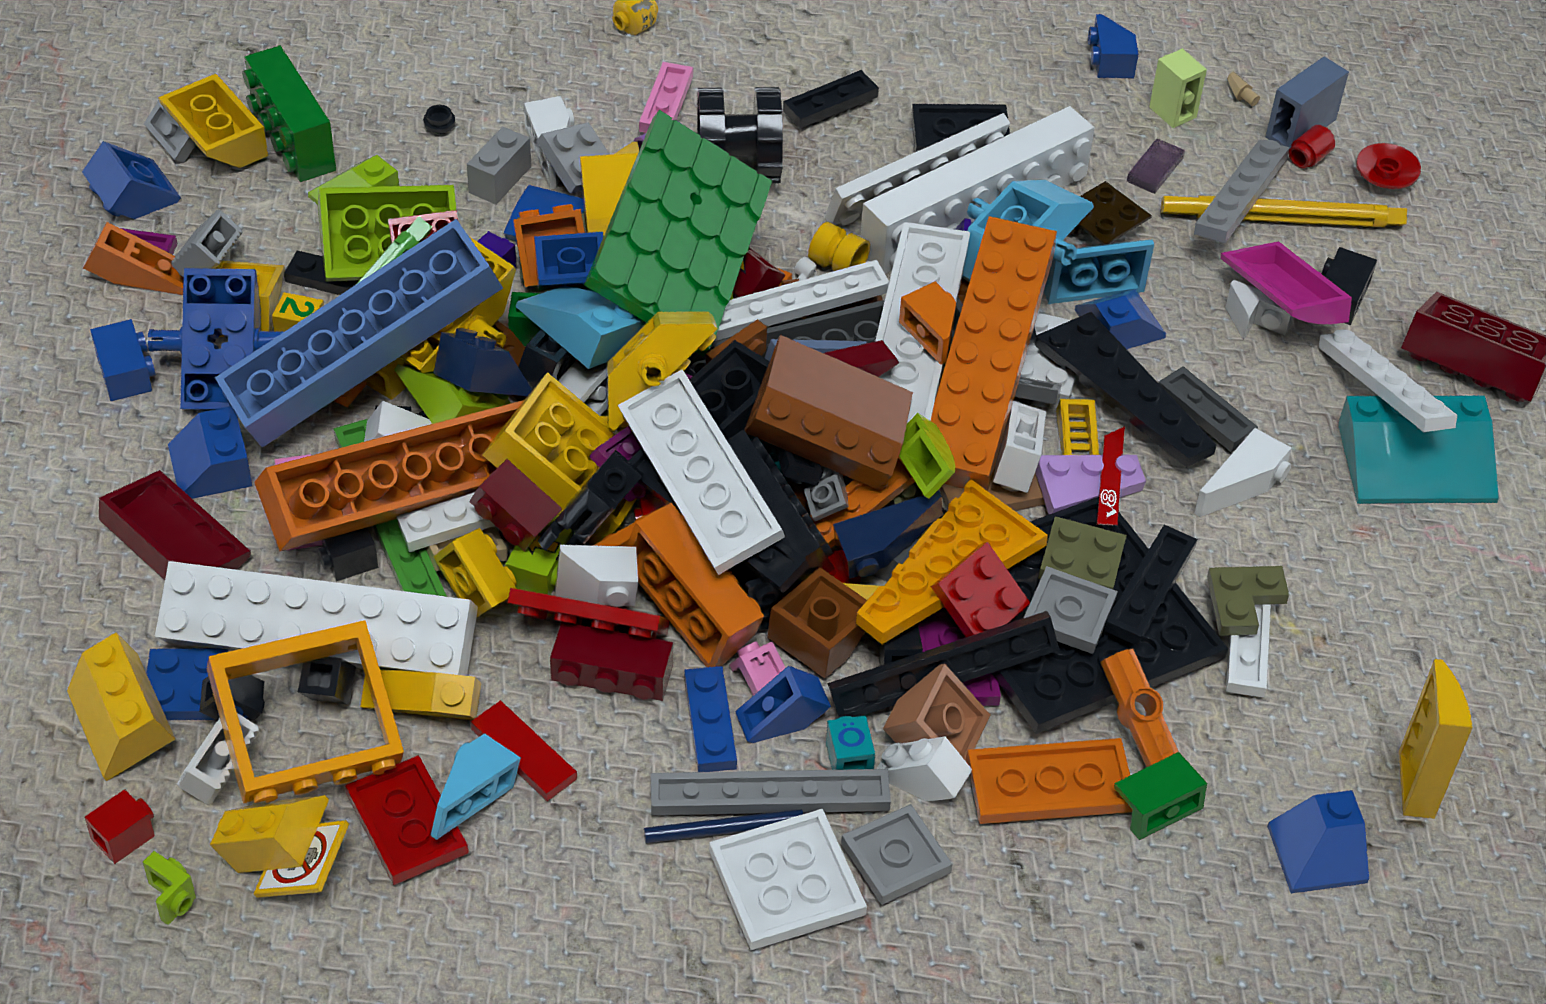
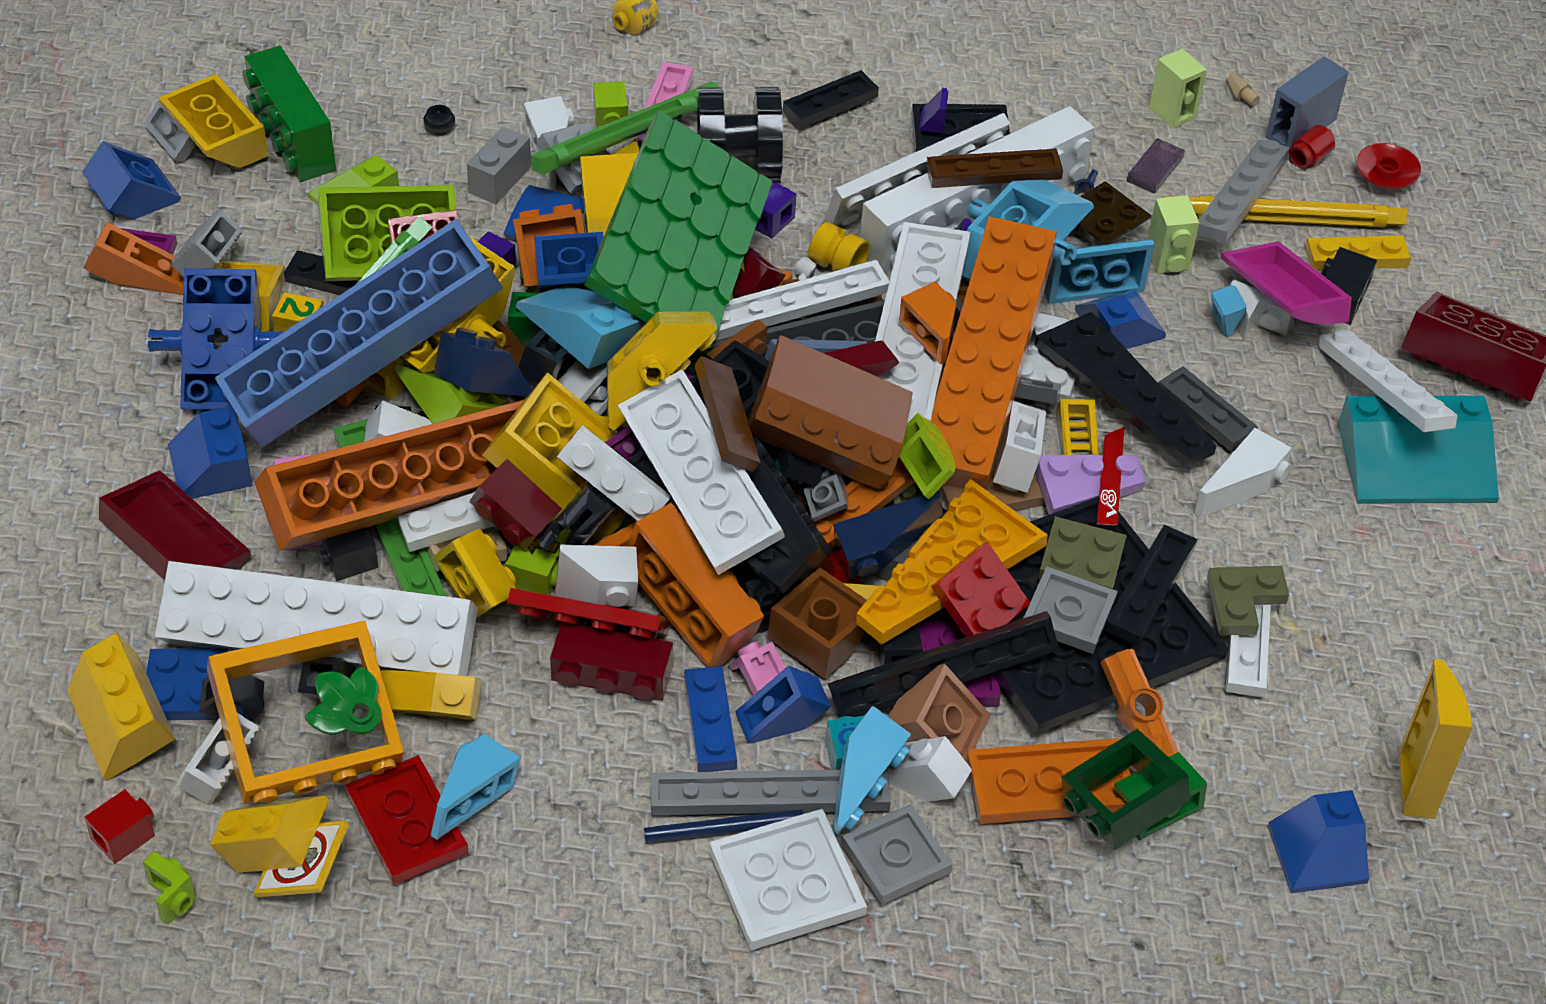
blue brick [90,319,156,401] -> none
red tile [470,700,577,801] -> none
blue slope [1088,14,1139,79] -> none
none -> green plate [305,667,382,735]
none -> bright green piece [531,82,719,174]
none -> white plate [557,425,671,521]
none -> lime brick [593,81,628,128]
none -> reddish brown tile [694,356,761,472]
none -> dark purple brick [755,182,797,239]
none -> medium azure slope [832,706,911,837]
none -> dark purple slope [919,88,949,133]
none -> reddish brown tile [926,148,1063,188]
none -> dark green window [1061,728,1191,850]
none -> dark blue hand [1074,170,1098,195]
none -> yellowish green brick [1148,195,1199,274]
none -> medium azure slope [1211,285,1247,337]
none -> yellow plate [1305,235,1411,270]

